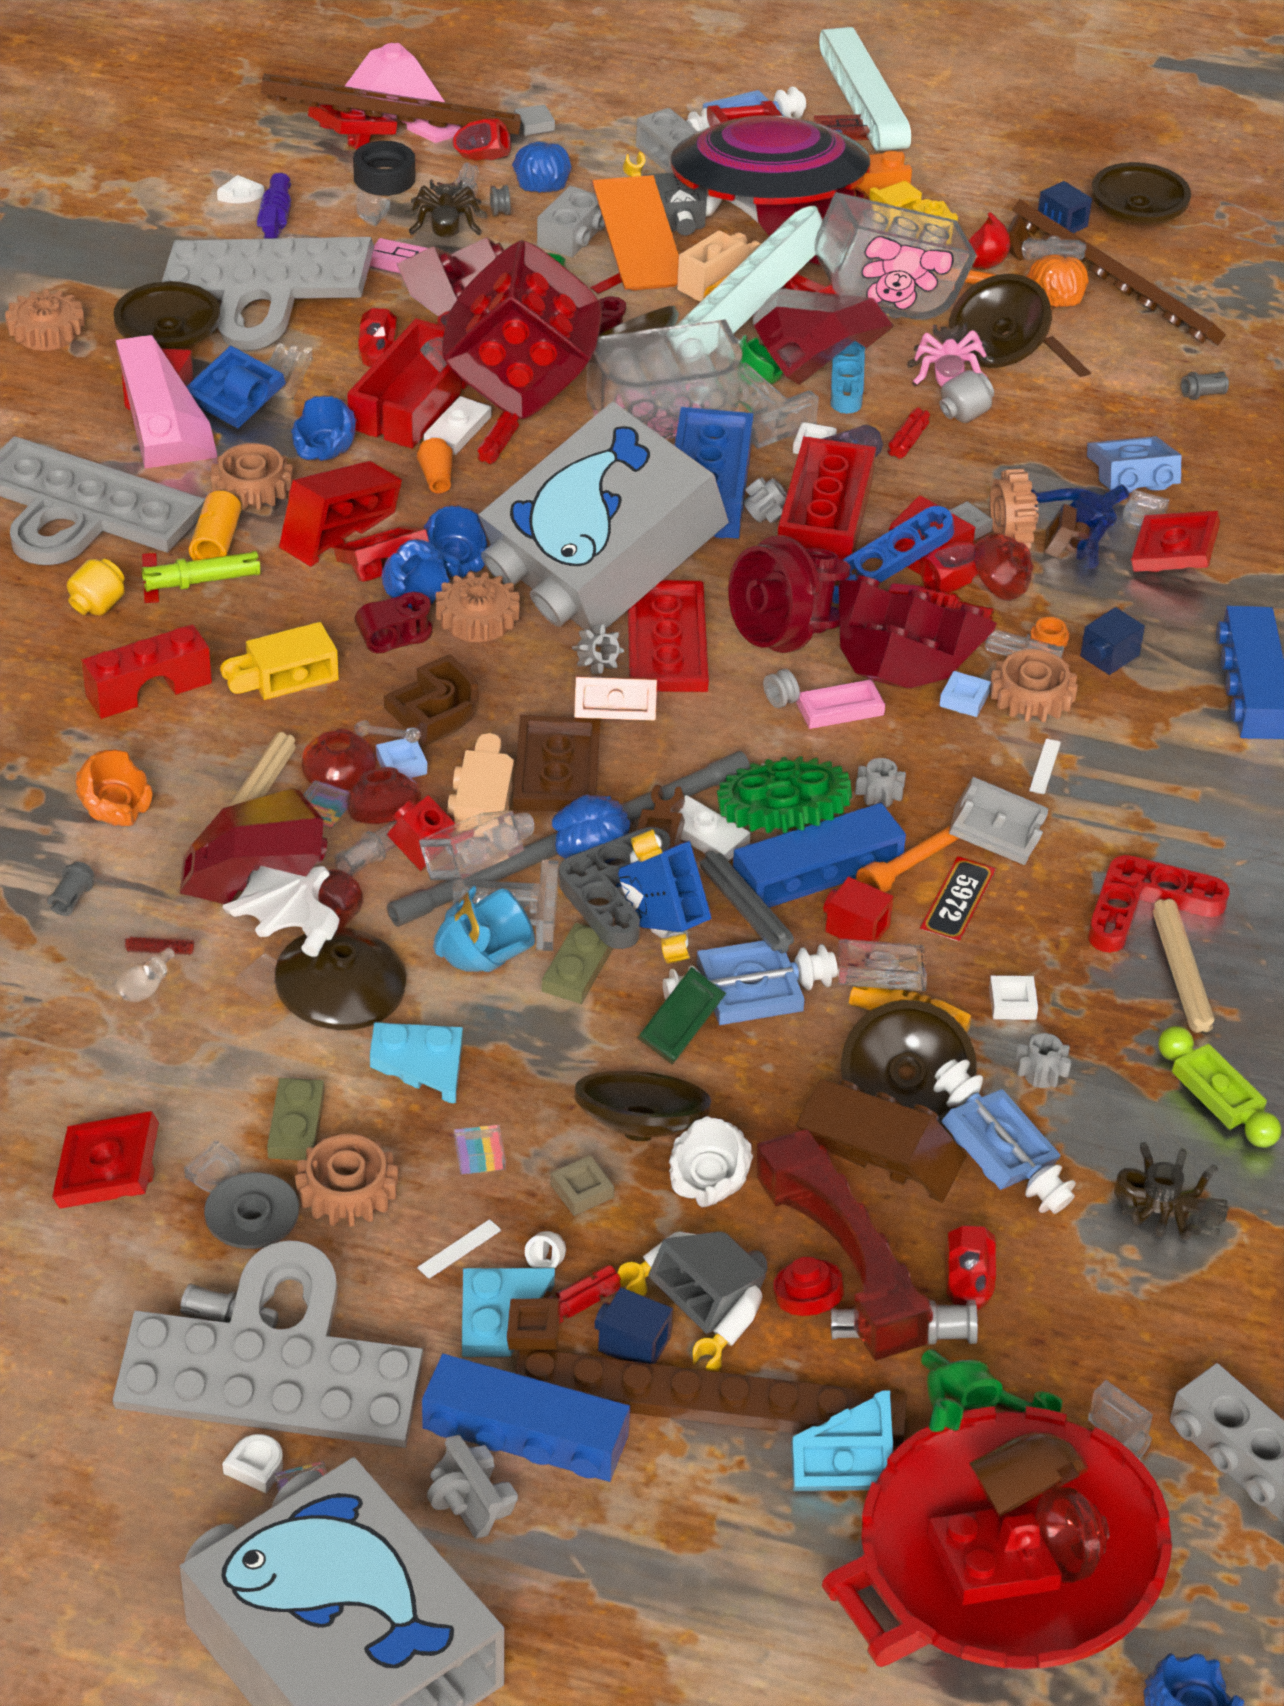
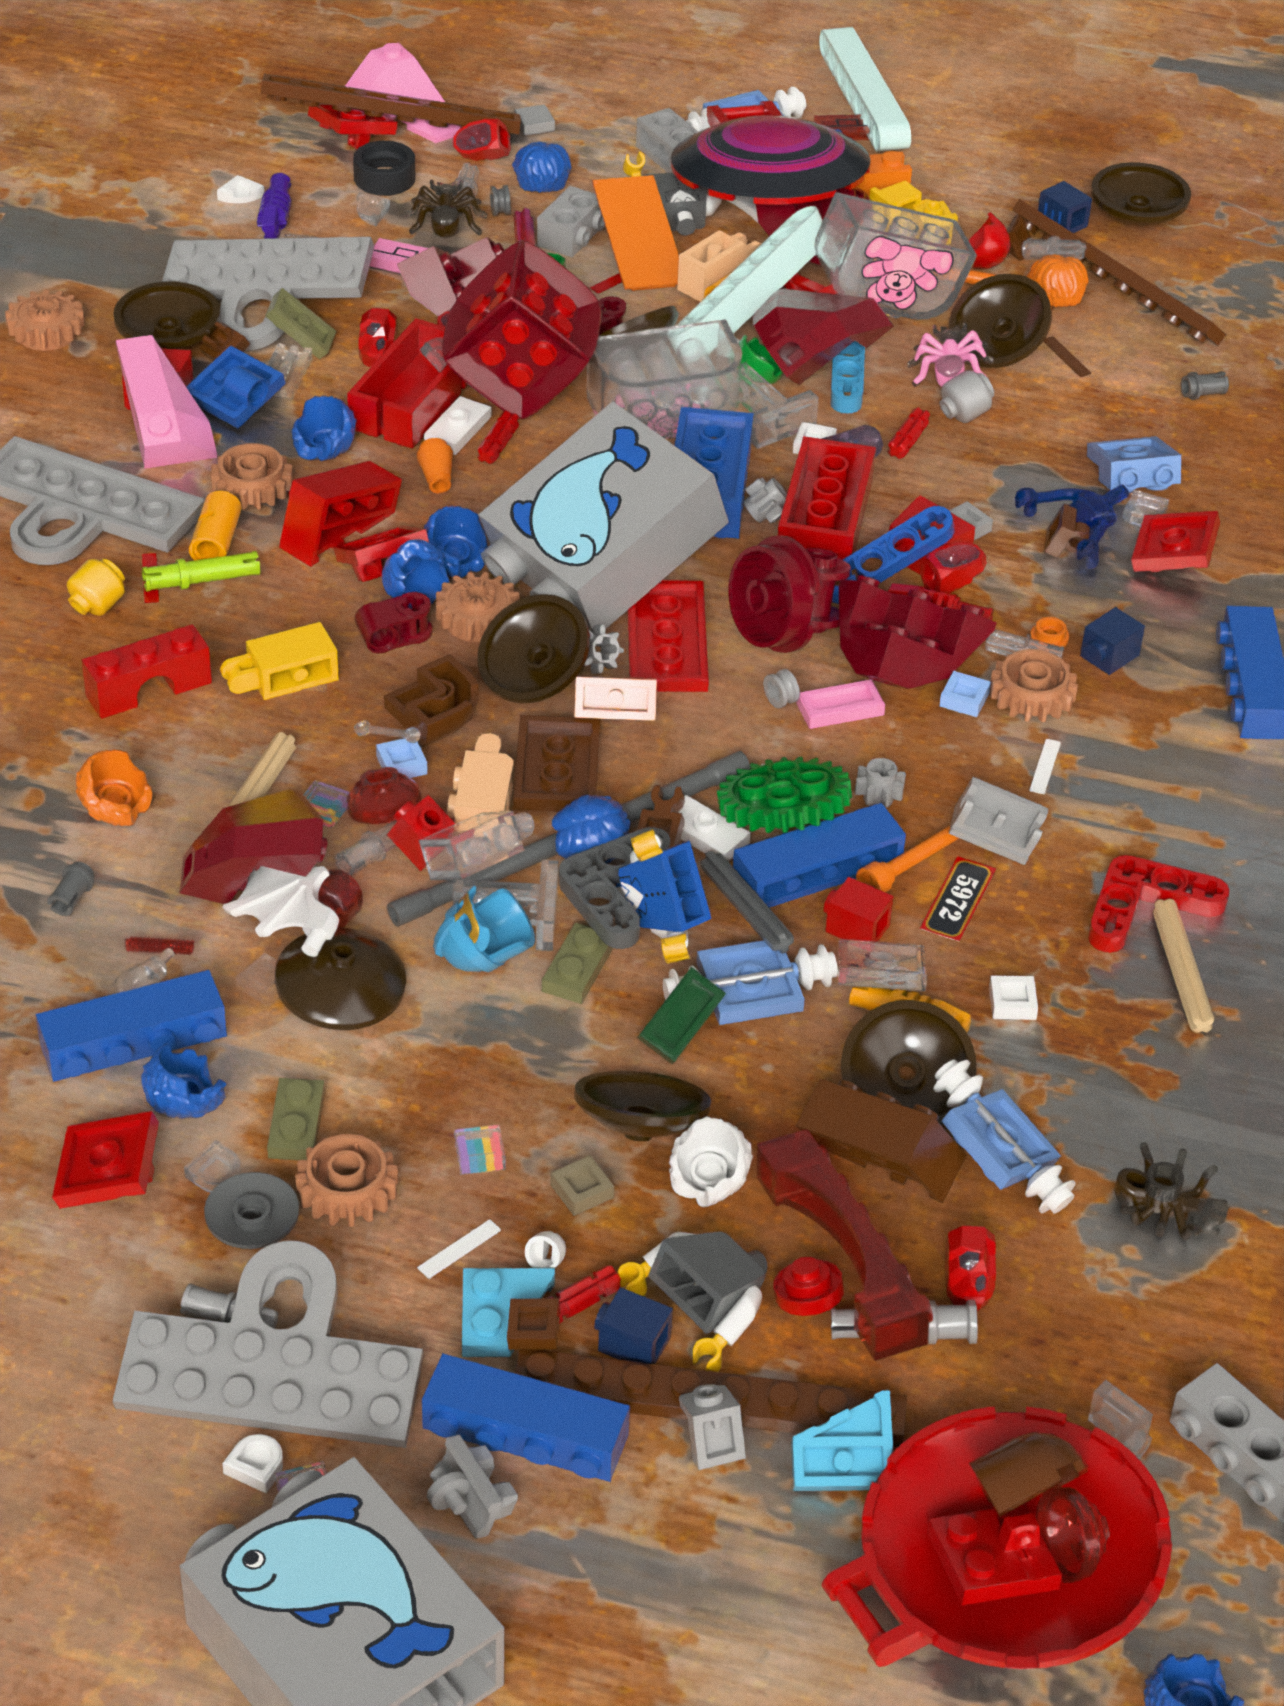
clear red piece [302,728,376,792] -> none
medium azure wing [370,1022,463,1103] -> none
green piece [921,1349,1062,1432] -> none
clear red piece [974,533,1034,601] -> none
nougat gear [989,469,1039,552] -> none
light grey gear [1015,1033,1072,1088] -> none
lime plate [1158,1026,1282,1148] -> none
none -> blue brick [36,970,227,1082]
none -> blue hair [141,1043,227,1119]
none -> reddish brown tile [199,321,250,361]
none -> olive plate [265,288,336,360]
none -> dark brown dish [478,594,590,703]
none -> red axle [513,207,535,245]
none -> light grey bracket [679,1384,746,1470]

